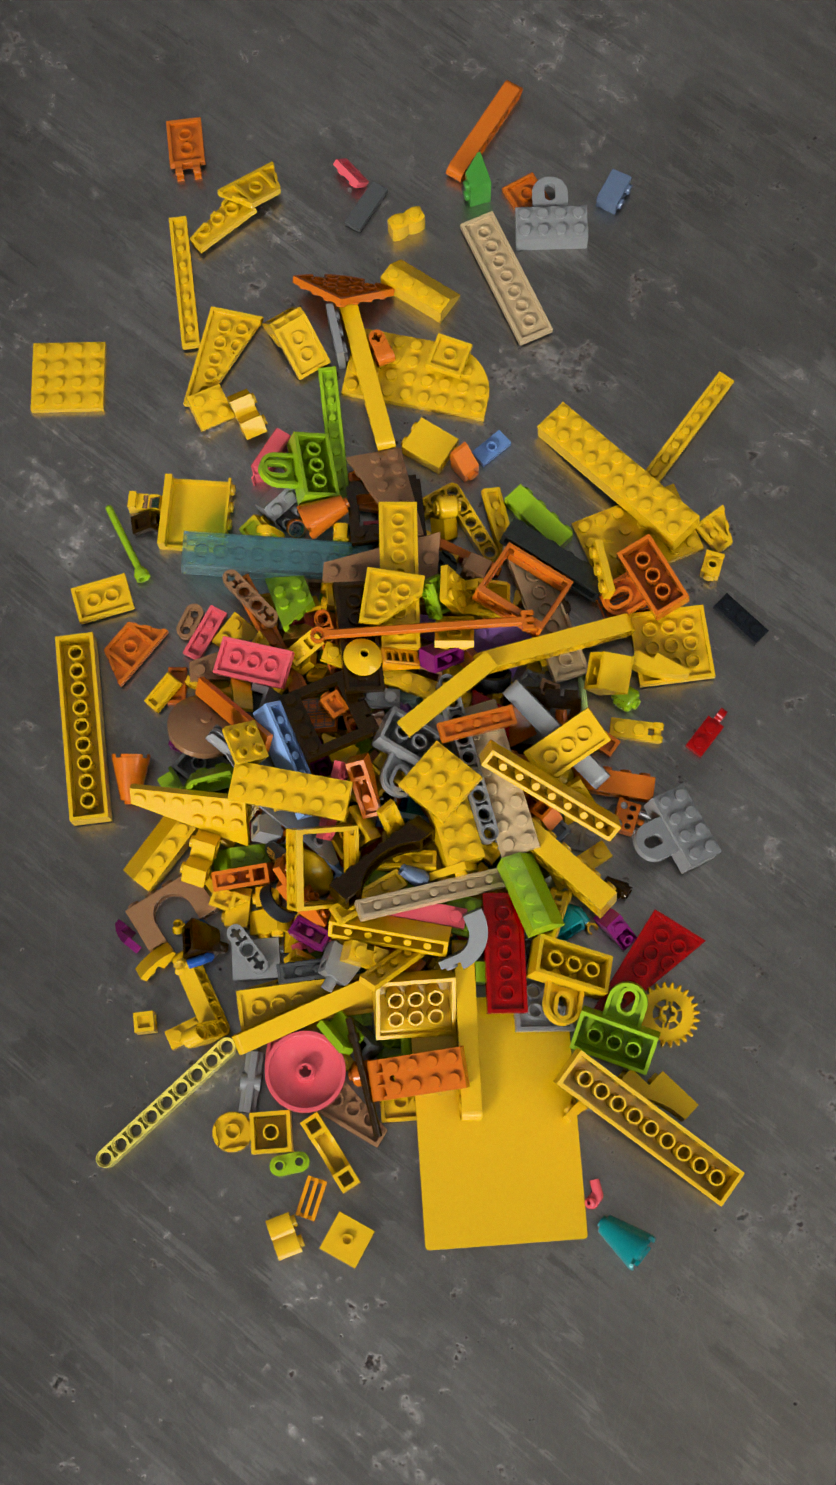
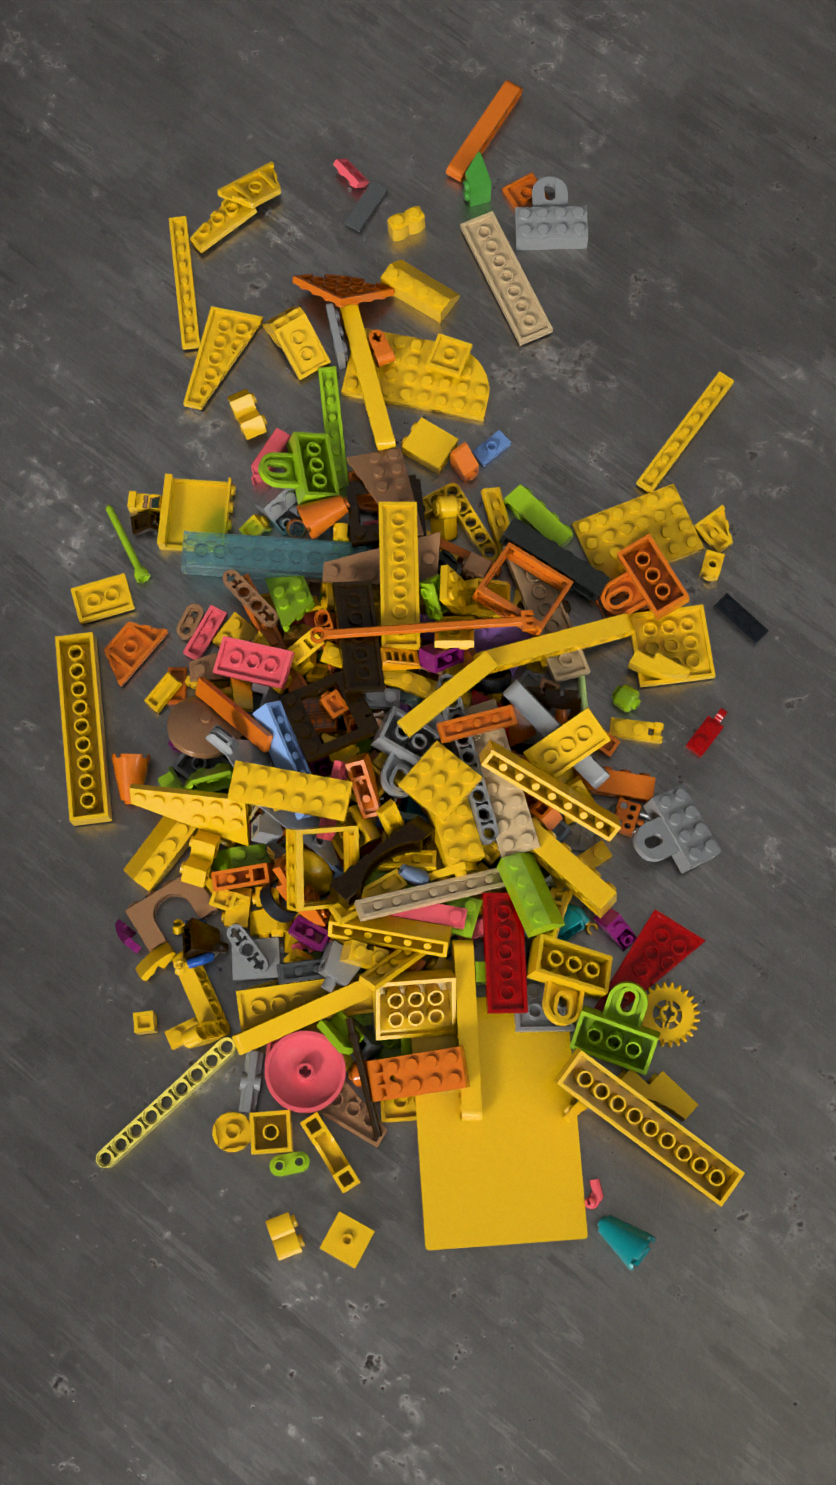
yellow plate [31,342,106,413] -> none
orange tile [166,117,206,182] -> none
yellow plate [186,384,235,432] -> none
yellow bracket [222,720,269,764] -> none
yellow plate [256,525,285,547] -> none
light orange tile [295,1175,327,1221] -> none
yellow dish [343,638,382,676] -> none
yellow plate [359,567,425,626] -> none
light grey arch [438,907,488,971] -> none
yellow brick [537,402,700,551] -> none
yellow slope [584,651,634,696] -> none
yellow plate [589,539,616,599] -> none
sand blue brick [596,169,633,215] -> none
dark brown cone [604,876,633,901] -> none

